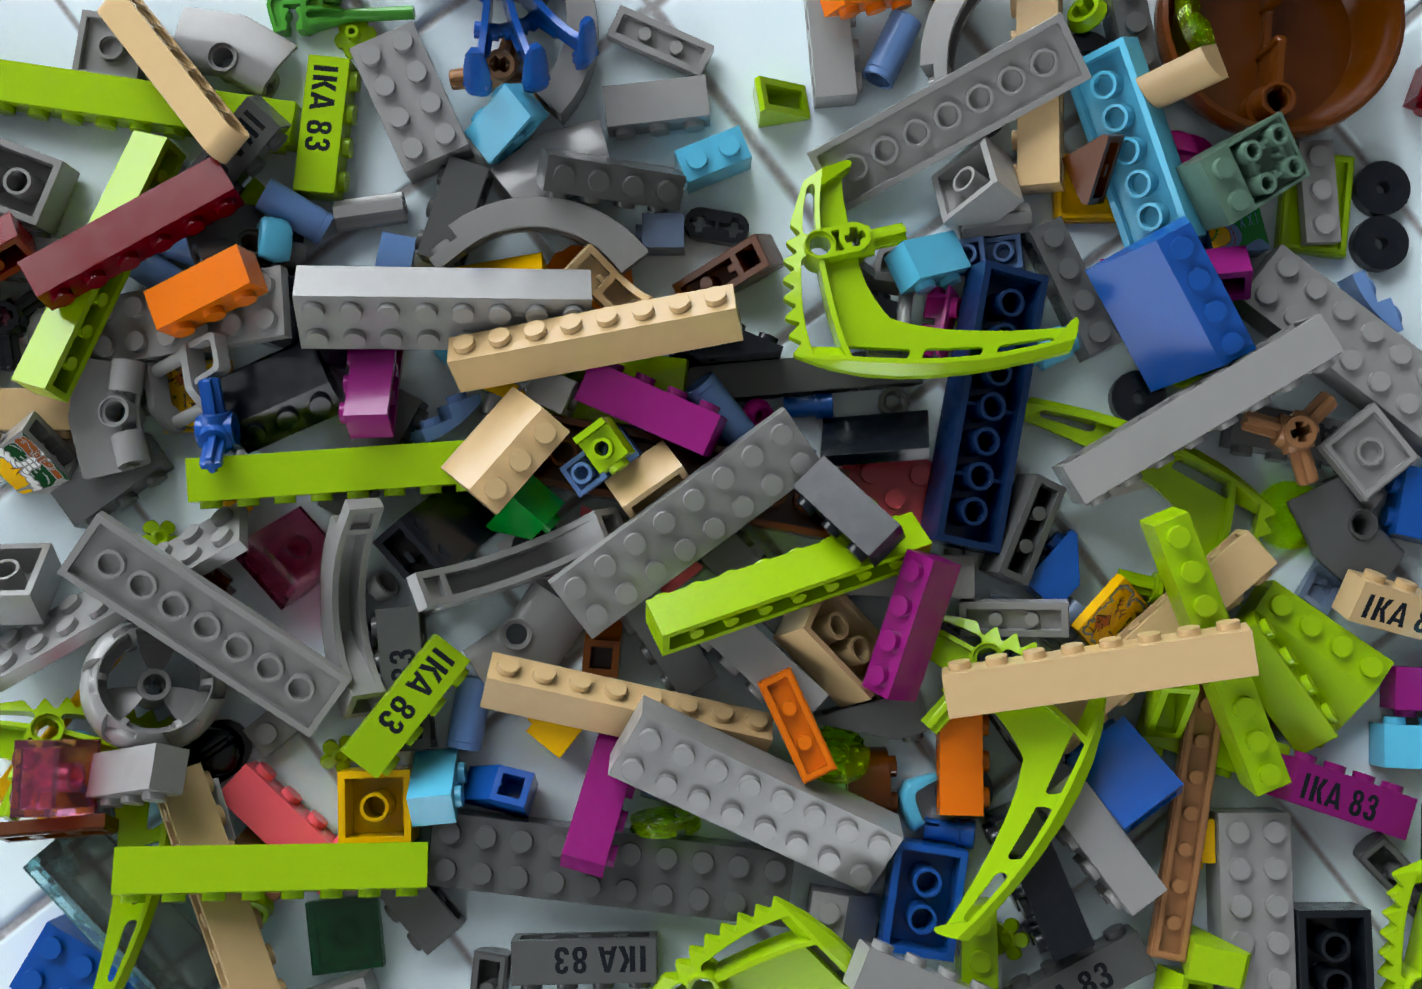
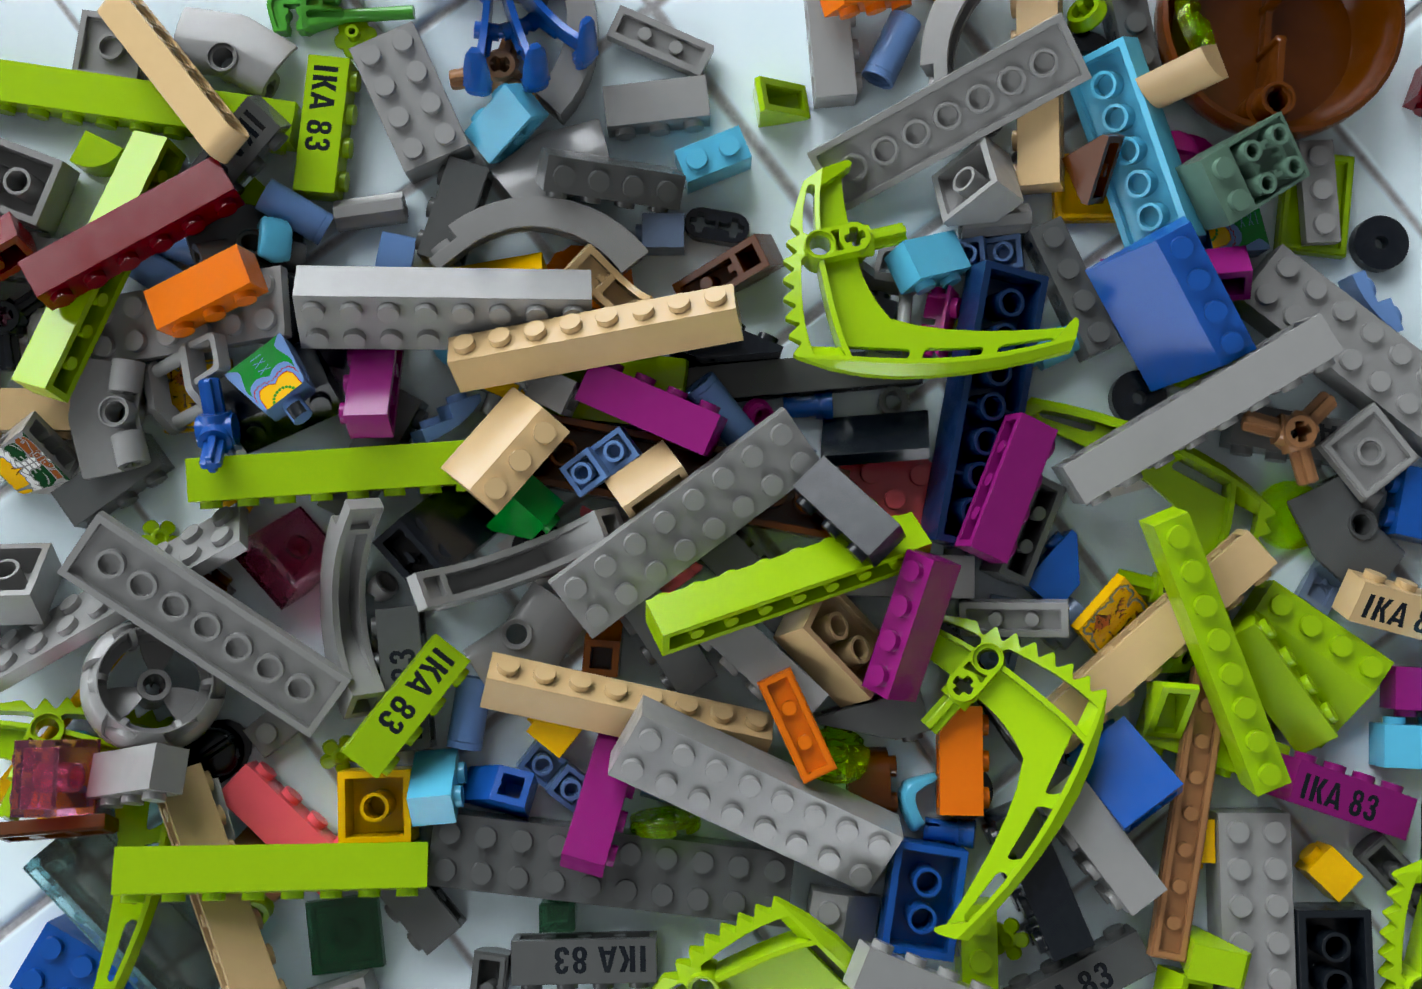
lime brick [572,416,635,475] -> none
tan brick [941,619,1259,719] -> none
black piece [1351,161,1411,217] -> none
none -> lime brick [69,130,124,177]
none -> torso [225,333,316,425]
none -> medium blue slope [516,739,585,812]
none -> clear green slope [539,899,578,933]
none -> magenta brick [954,412,1058,564]
none -> yellow brick [1294,840,1364,903]

